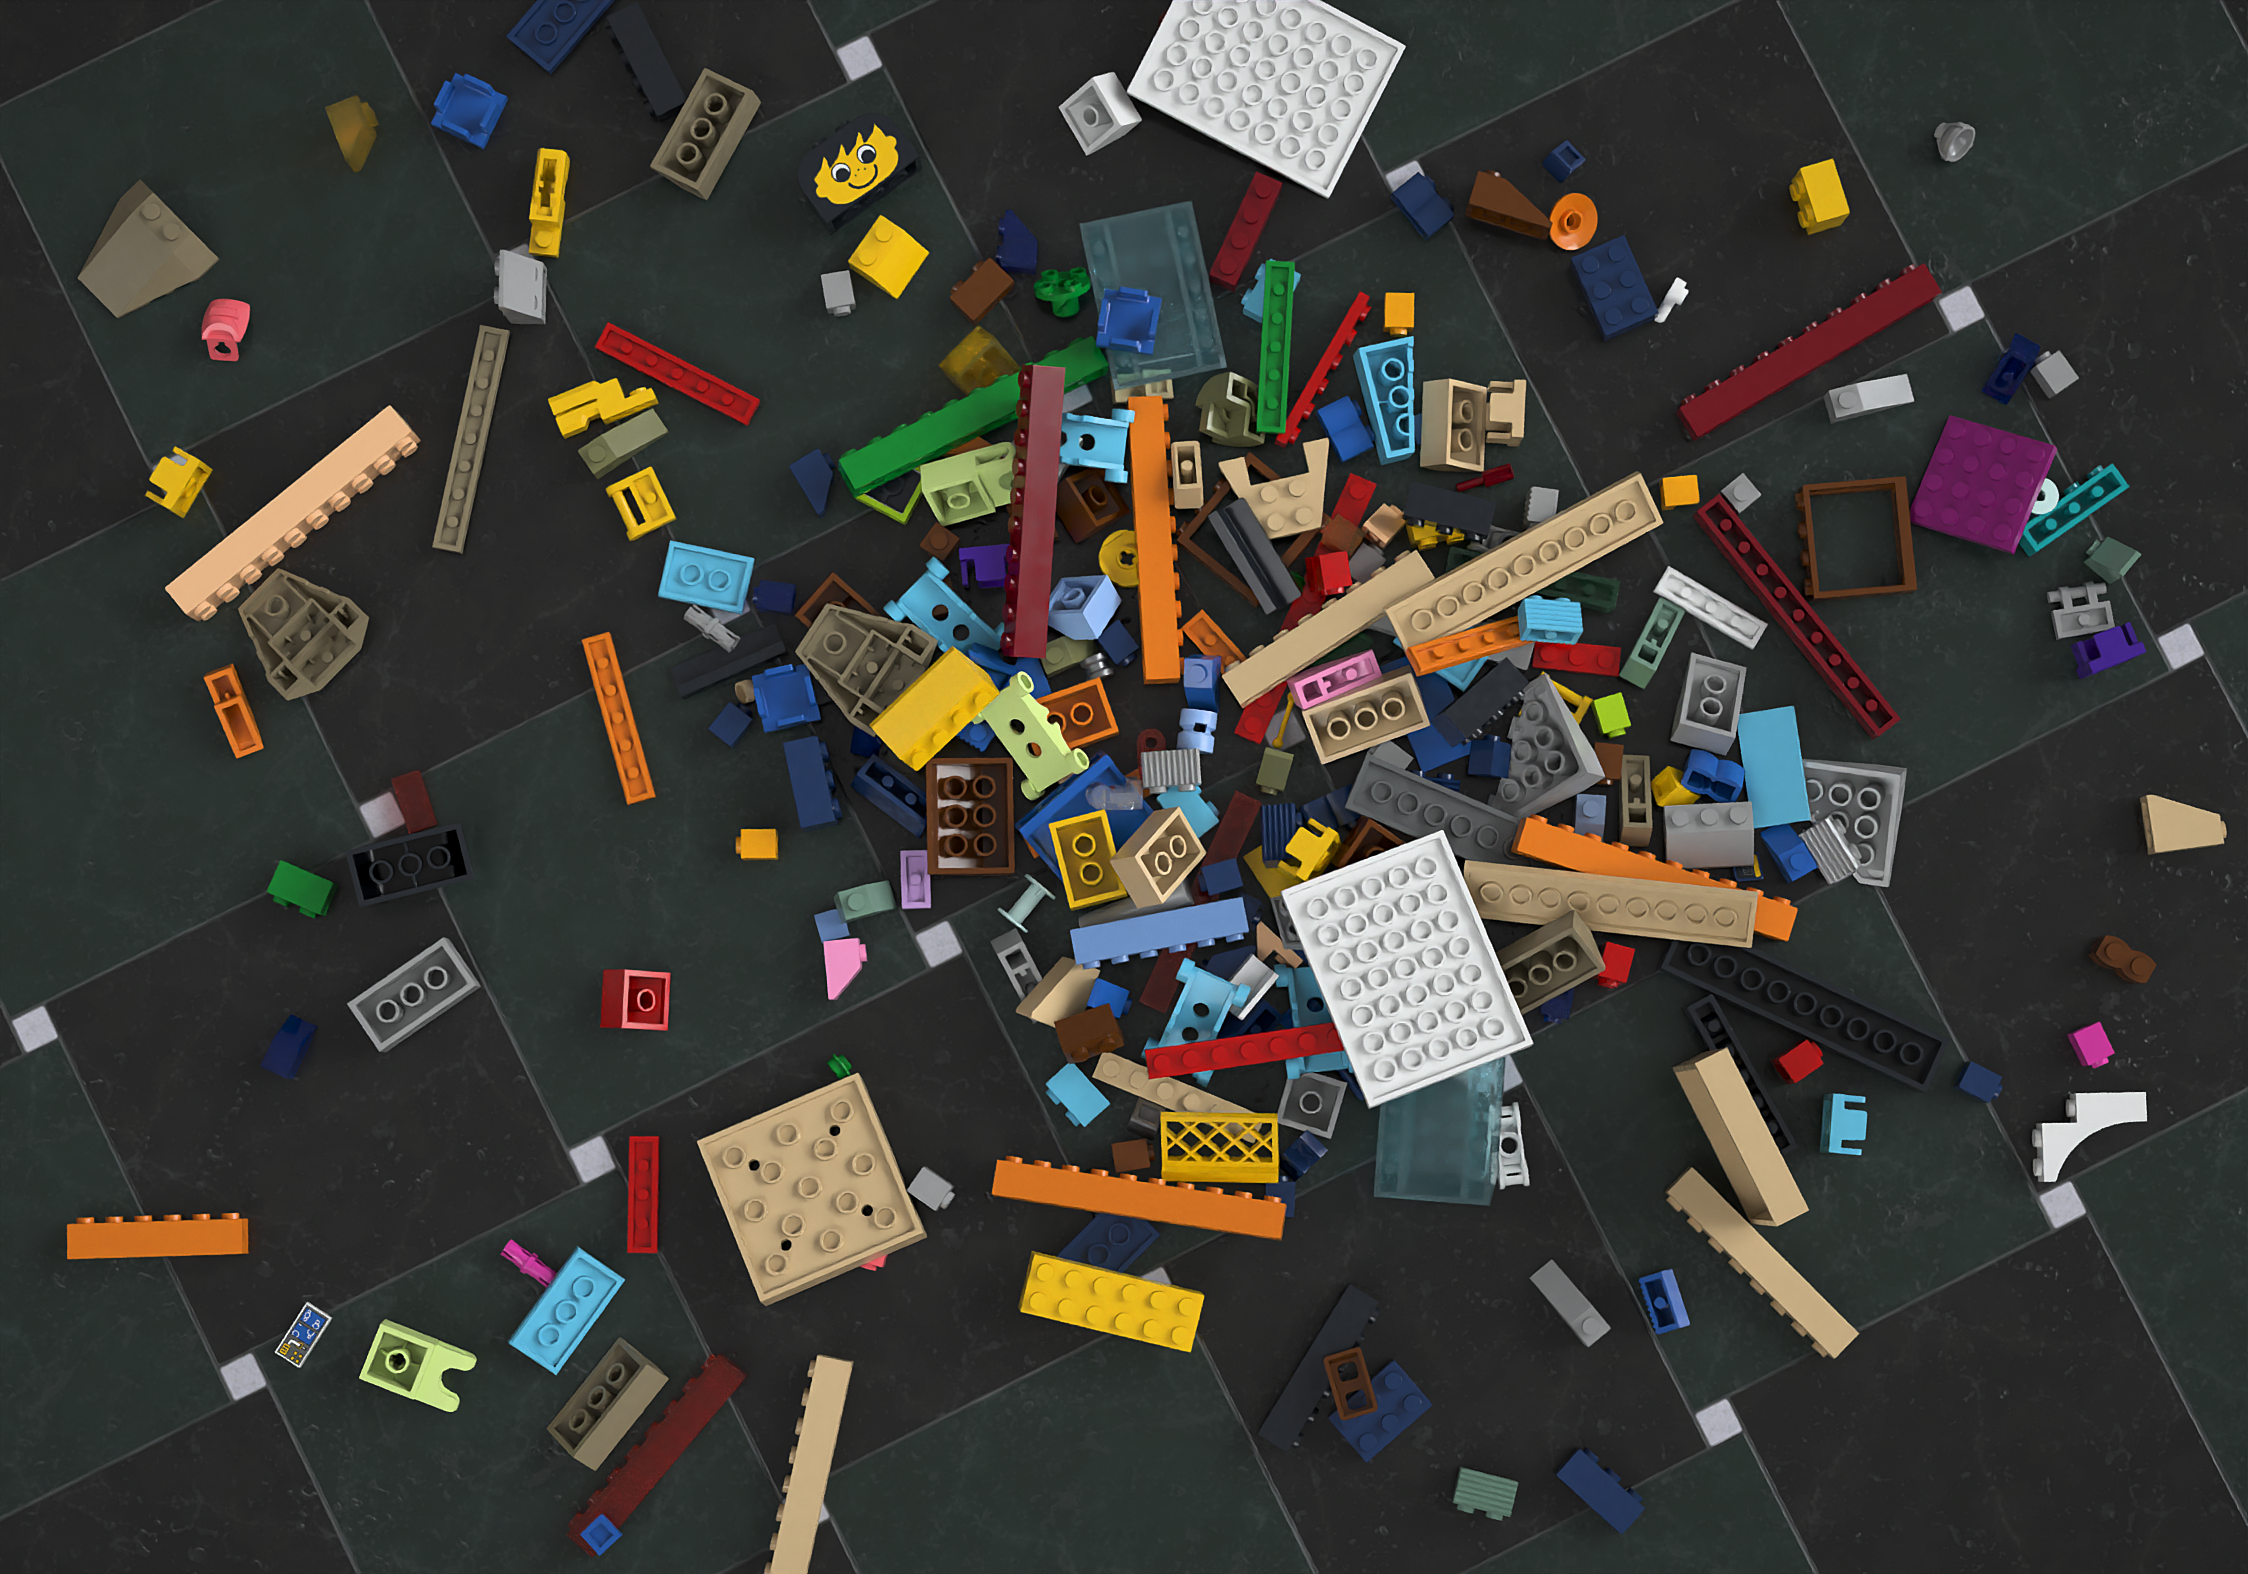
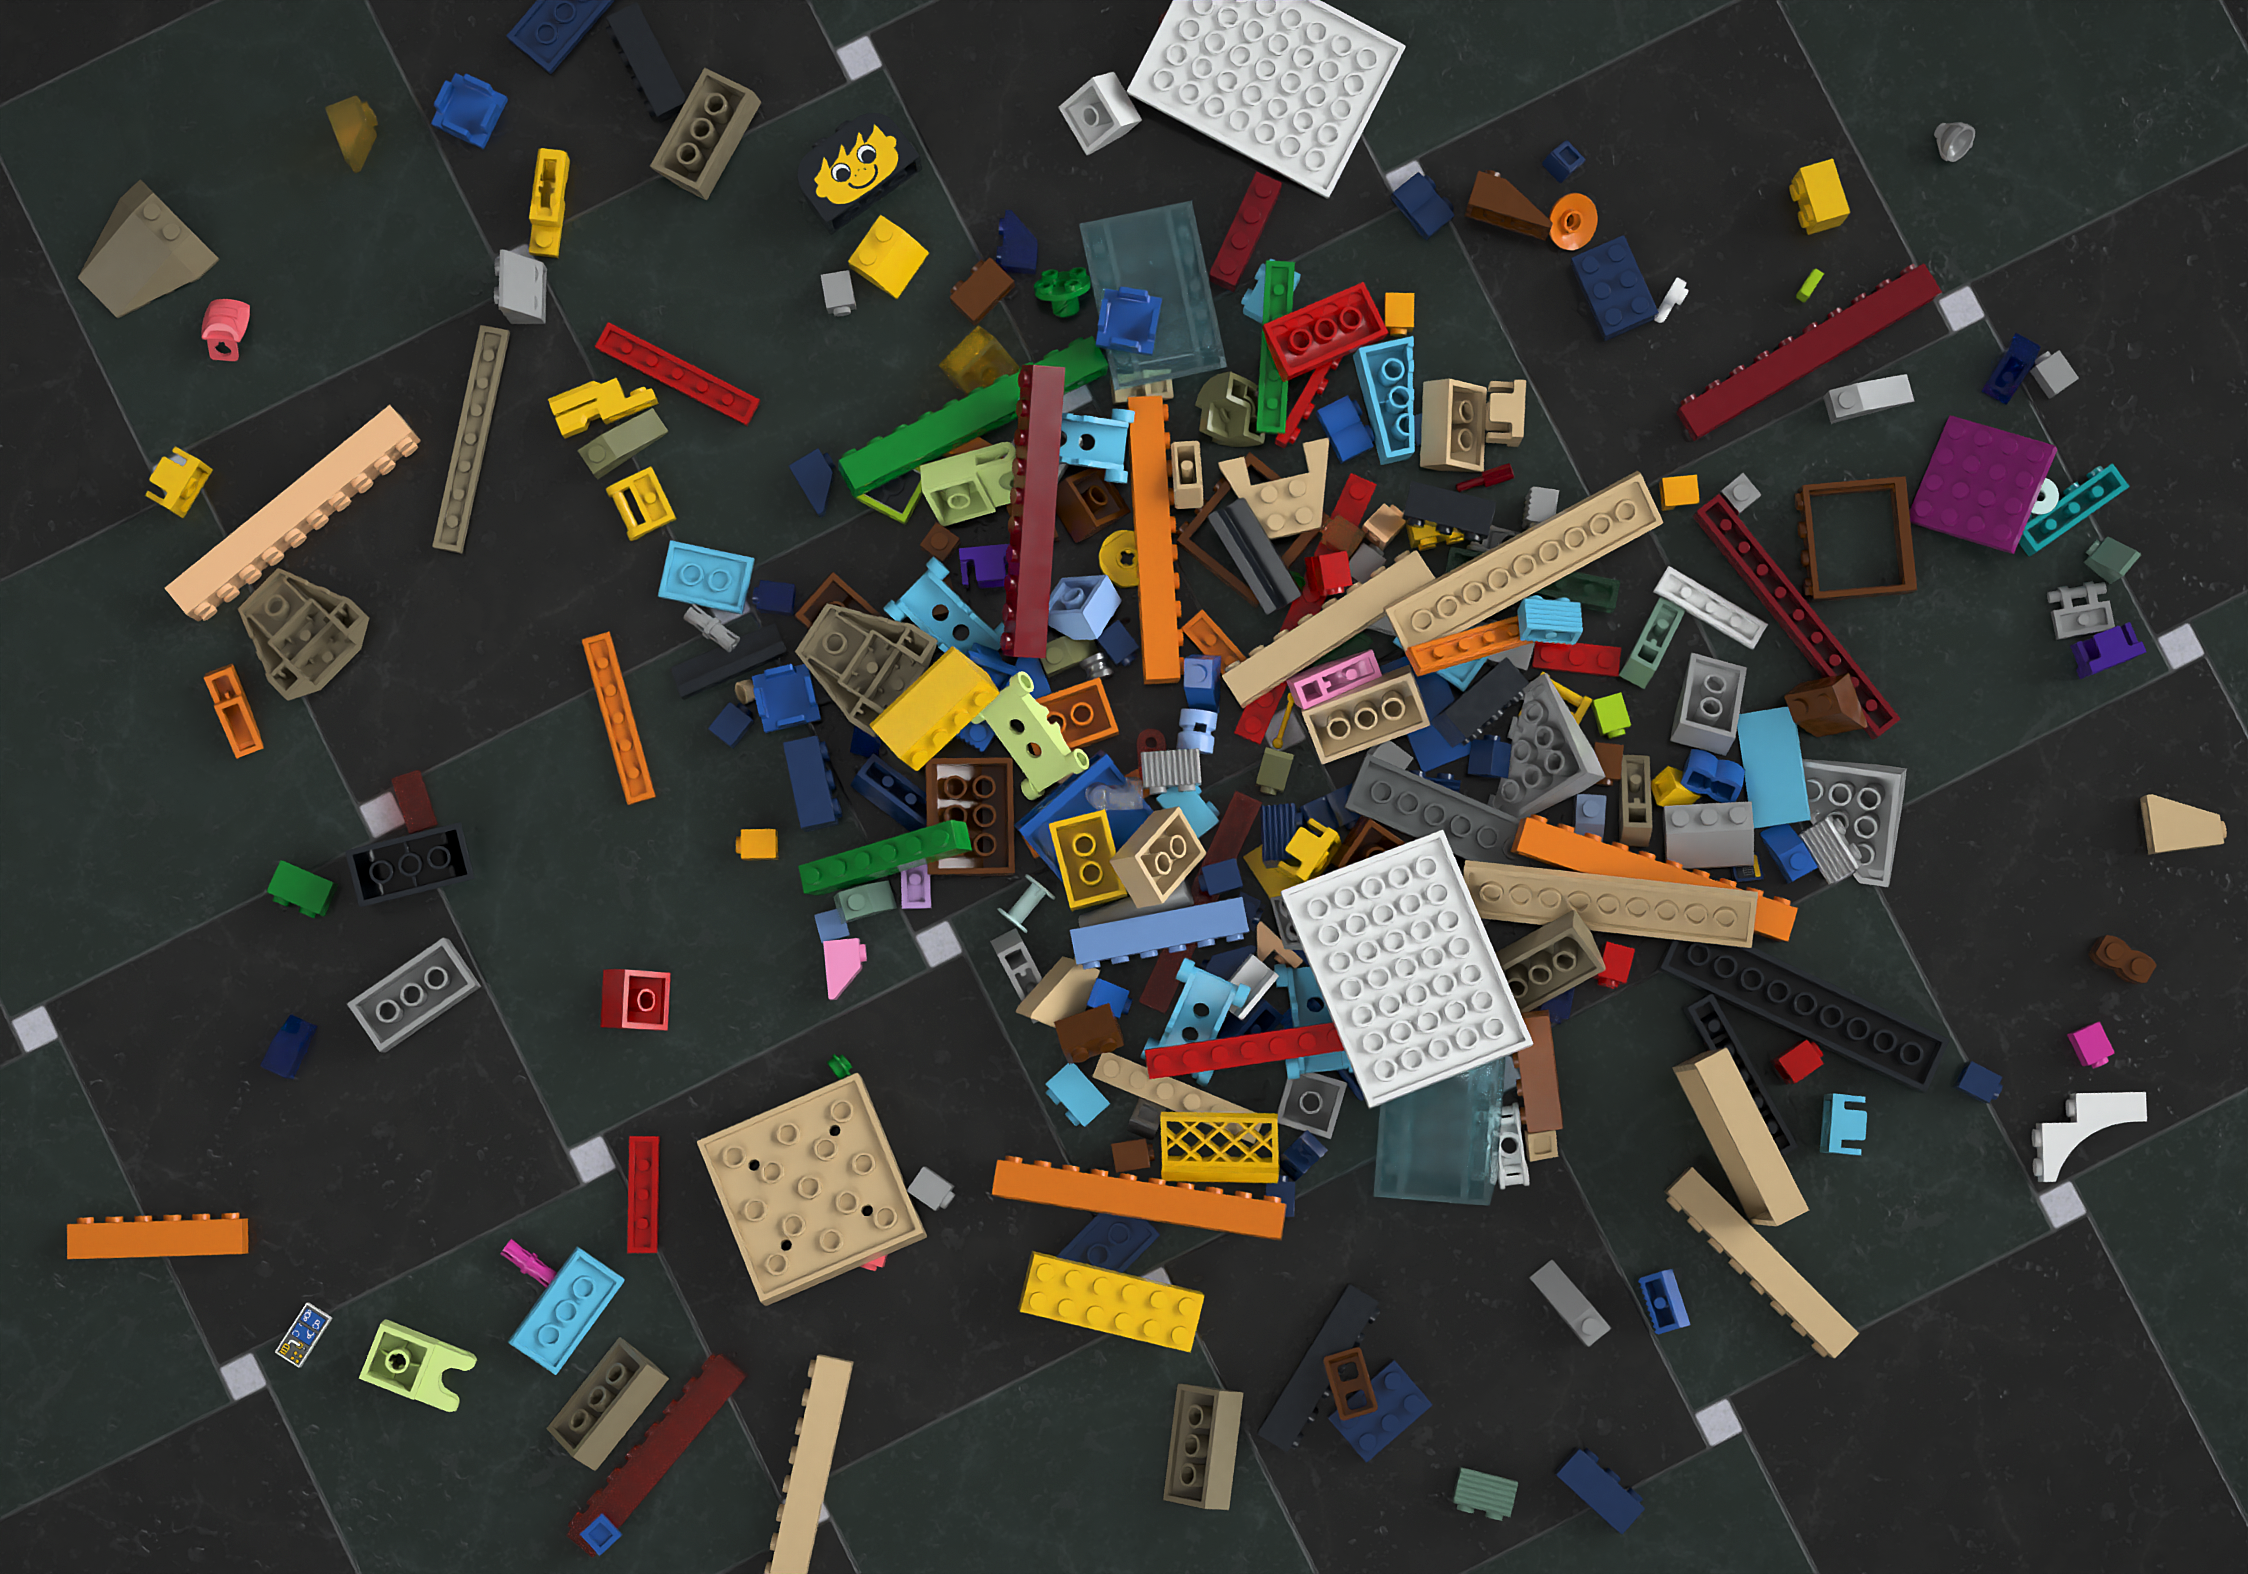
none -> green brick [798,820,972,896]
none -> dark tan slope [1163,1383,1243,1510]
none -> red slope [1262,282,1389,382]
none -> dark orange brick [1512,1010,1563,1133]
none -> tan plate [1524,1130,1558,1162]
none -> reddish brown slope [1784,673,1868,737]
none -> lime tile [1796,269,1824,303]

